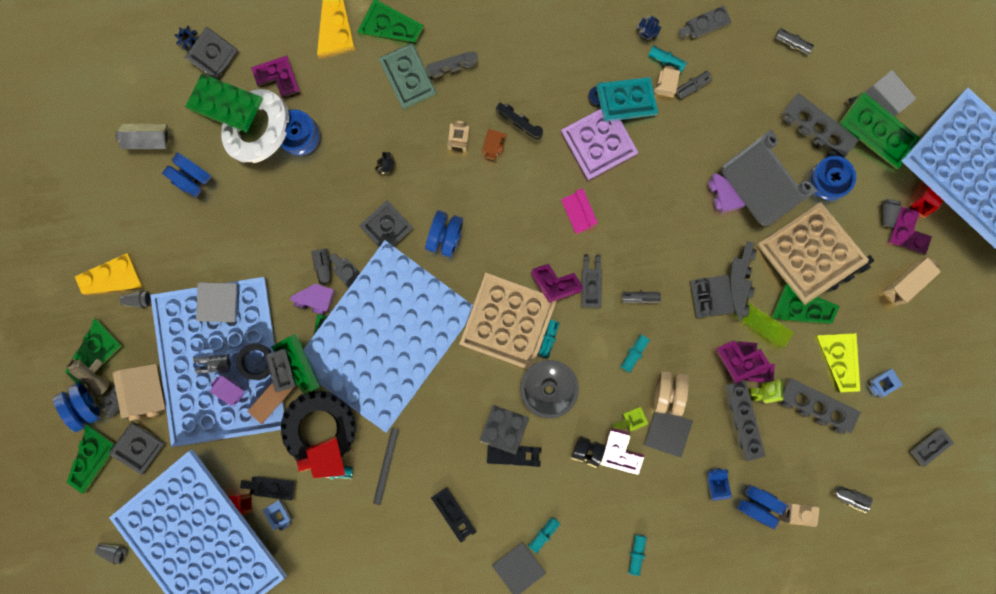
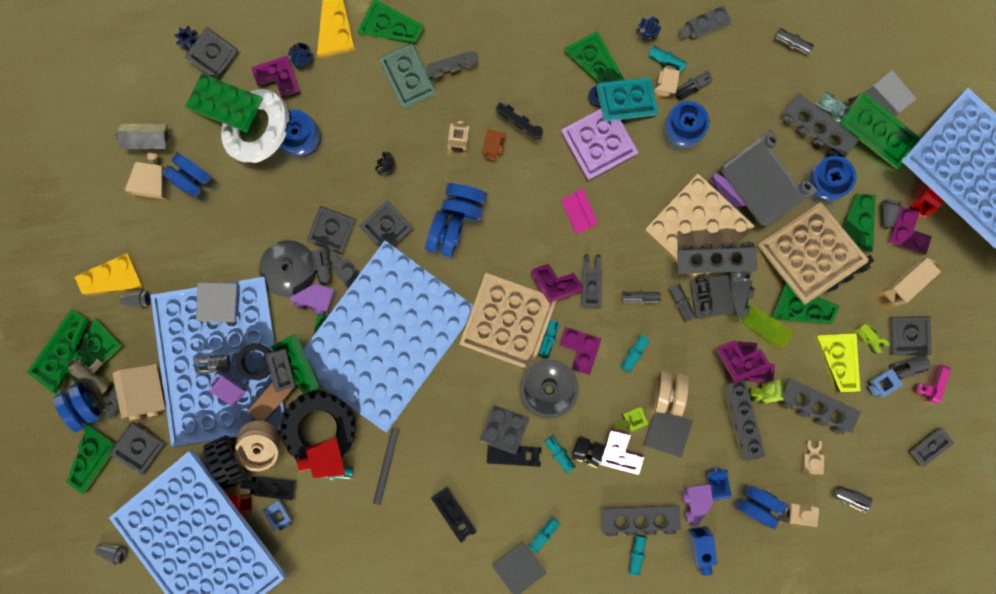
none -> green wing [27,309,89,394]
none -> tan torso [125,153,166,199]
none -> black tyre [203,435,247,489]
none -> tan wheel [235,420,280,471]
none -> dark grey dish [259,240,316,297]
none -> dark blue gear [288,43,313,67]
none -> dark grey tile [307,206,356,255]
none -> blue wheel [441,183,488,221]
none -> teal pin [544,435,576,473]
none -> magenta plate [559,327,602,375]
none -> green wing [564,31,625,83]
none -> dark grey brick [601,505,681,536]
none -> tan plate [645,173,755,279]
none -> blue wheel [664,101,710,147]
none -> dark grey axle [669,283,696,321]
none -> dark grey brick [677,243,757,274]
none -> medium lavender slope [683,483,713,527]
none -> blue torso [688,526,717,576]
none -> tan plate [803,440,824,474]
none -> clear light blue plate [816,92,849,121]
none -> green wing [842,194,876,252]
none -> lime plate [855,323,890,353]
none -> dark grey tile [890,316,932,355]
none -> dark grey hinge [891,354,931,380]
none -> dark pink piece [916,364,951,404]

